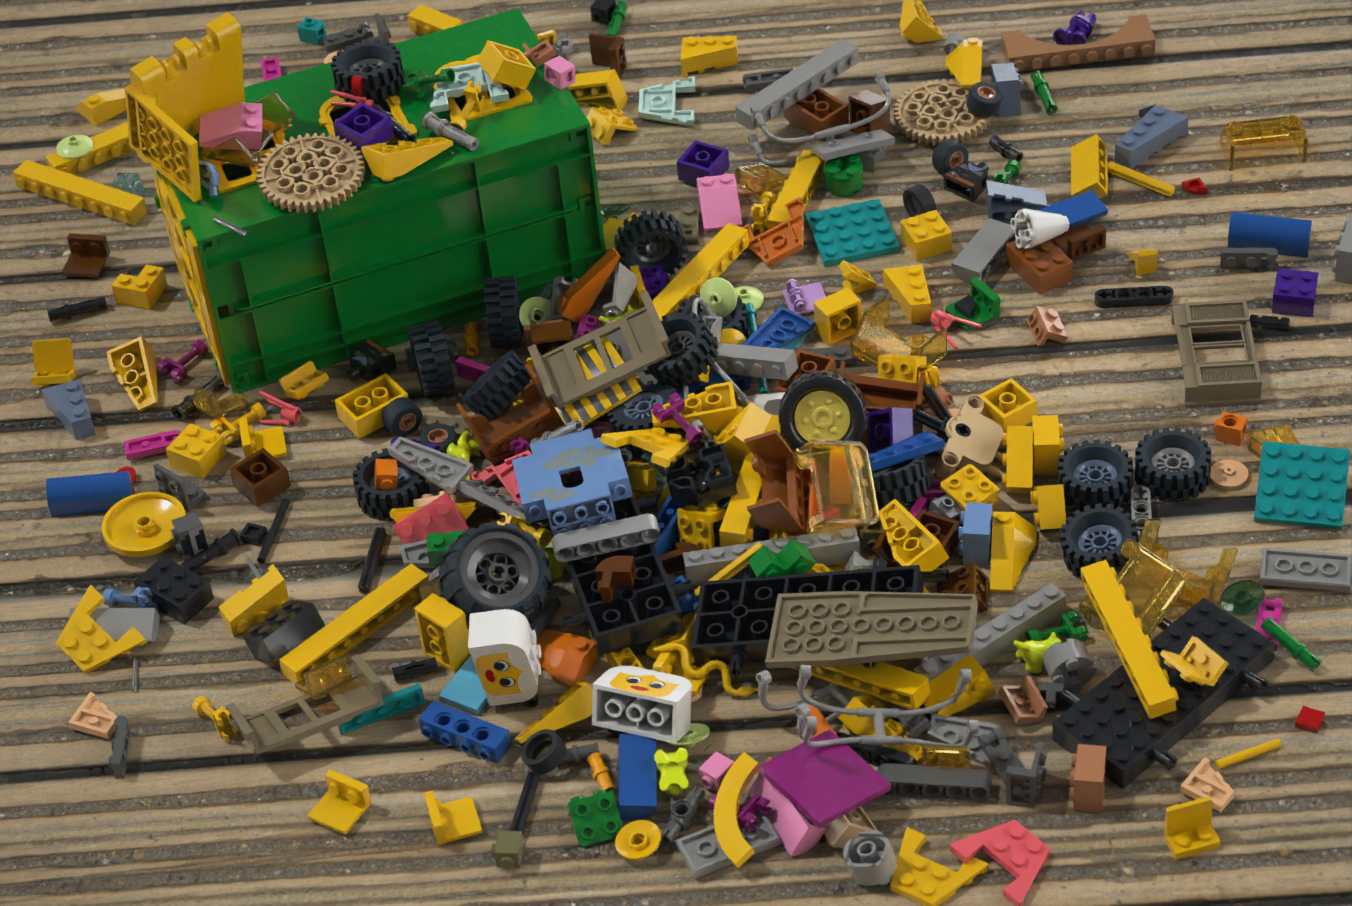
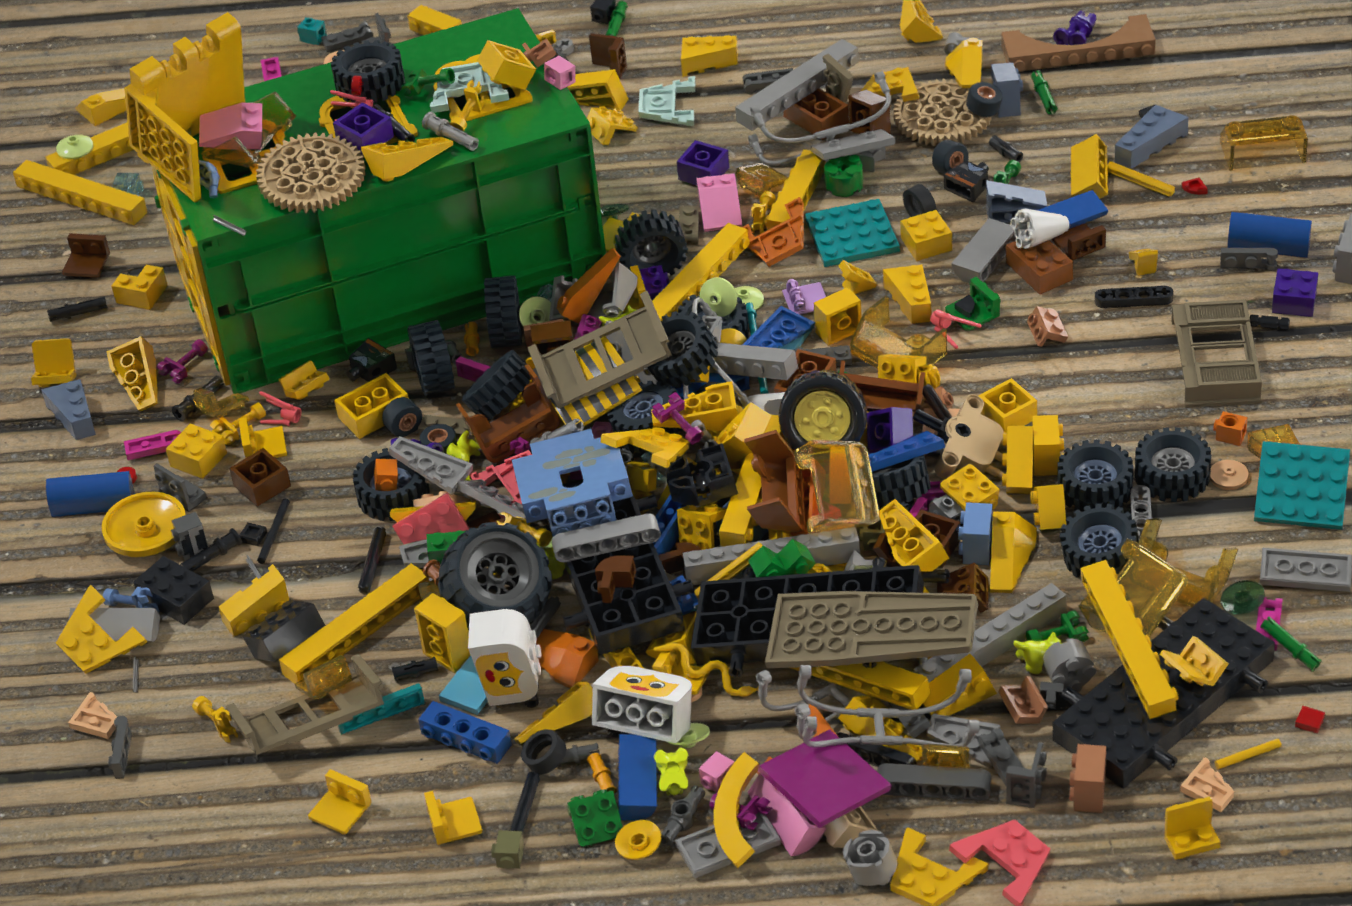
none -> dark orange bush [423,559,440,586]
none -> dark tan wing [823,53,854,104]
none -> yellow wing [861,67,920,102]

